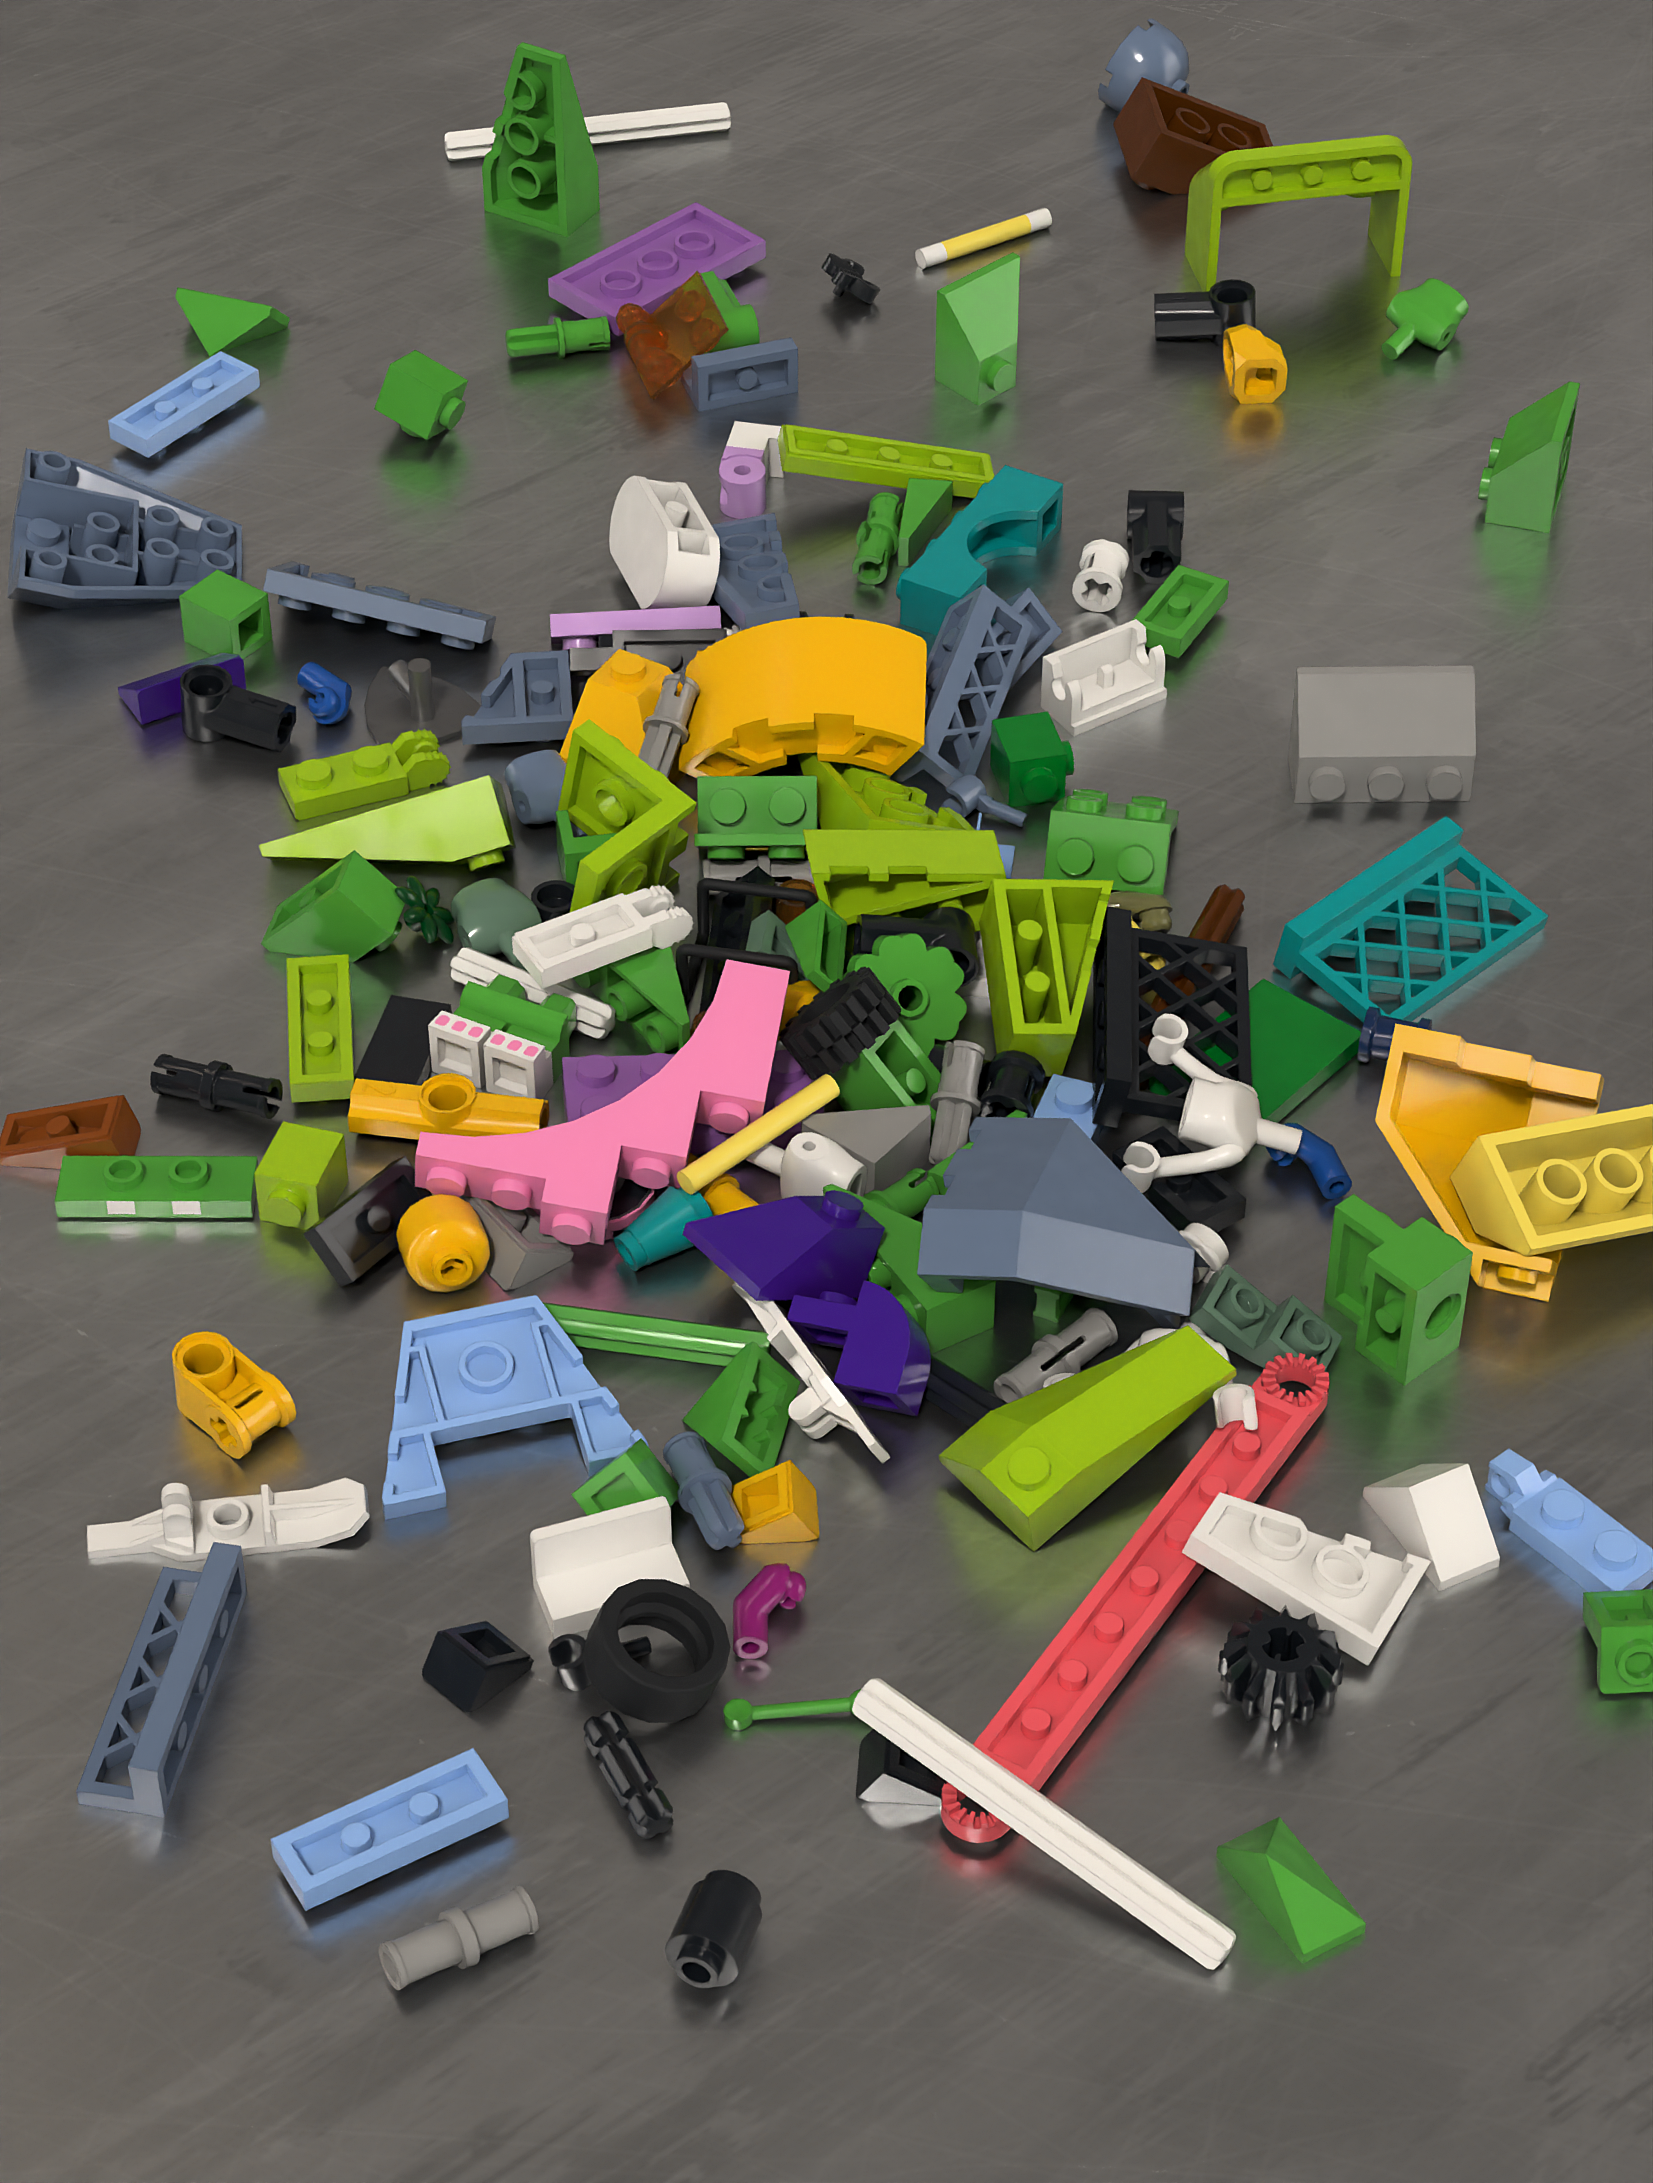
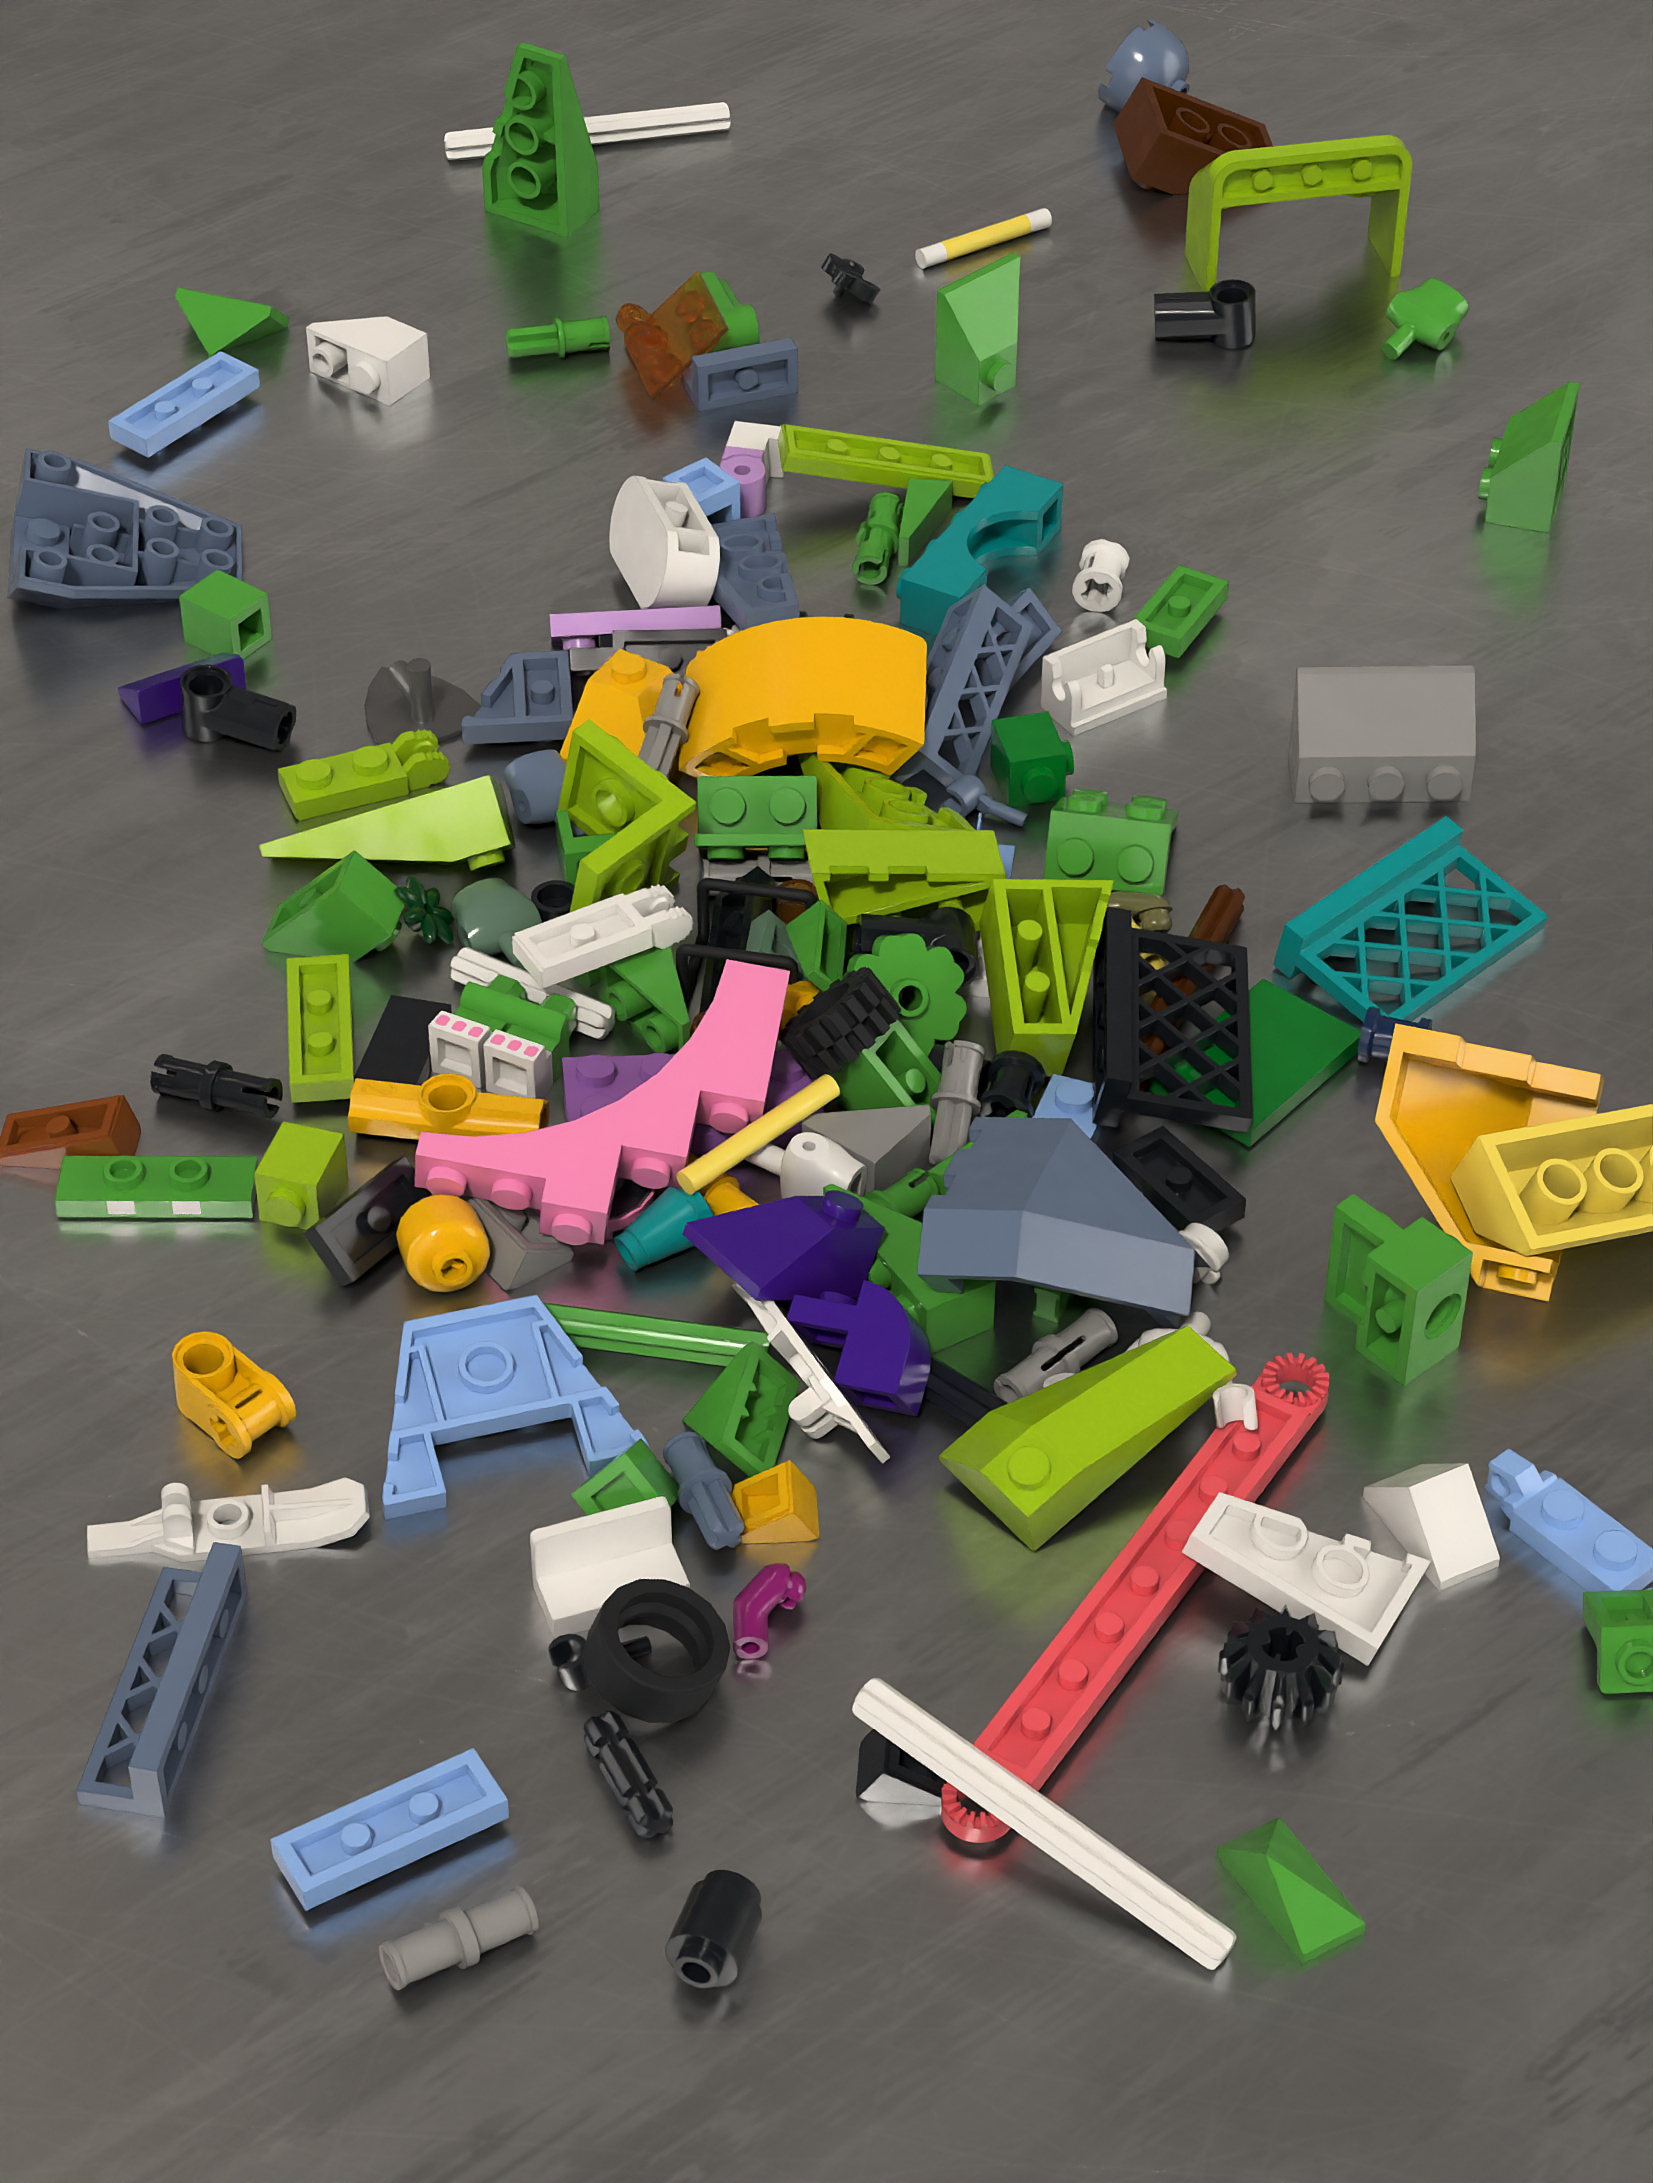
sand blue wing [263,561,496,650] -> none
blue arm [297,662,352,725] -> none
bright green brick [374,350,468,440] -> none
black slope [422,1621,534,1713] -> none
medium lavender plate [548,202,766,336] -> none
bright green hinge [723,1689,861,1731] -> none
white piece [1121,1013,1302,1193] -> none
black piece [1127,490,1184,584] -> none
sand green slope [1188,1264,1343,1385] -> none
yellow rock [1223,324,1288,404] -> none
blue arm [1265,1123,1352,1199] -> none
none -> white slope [306,316,430,406]
none -> light blue panel [663,457,740,525]

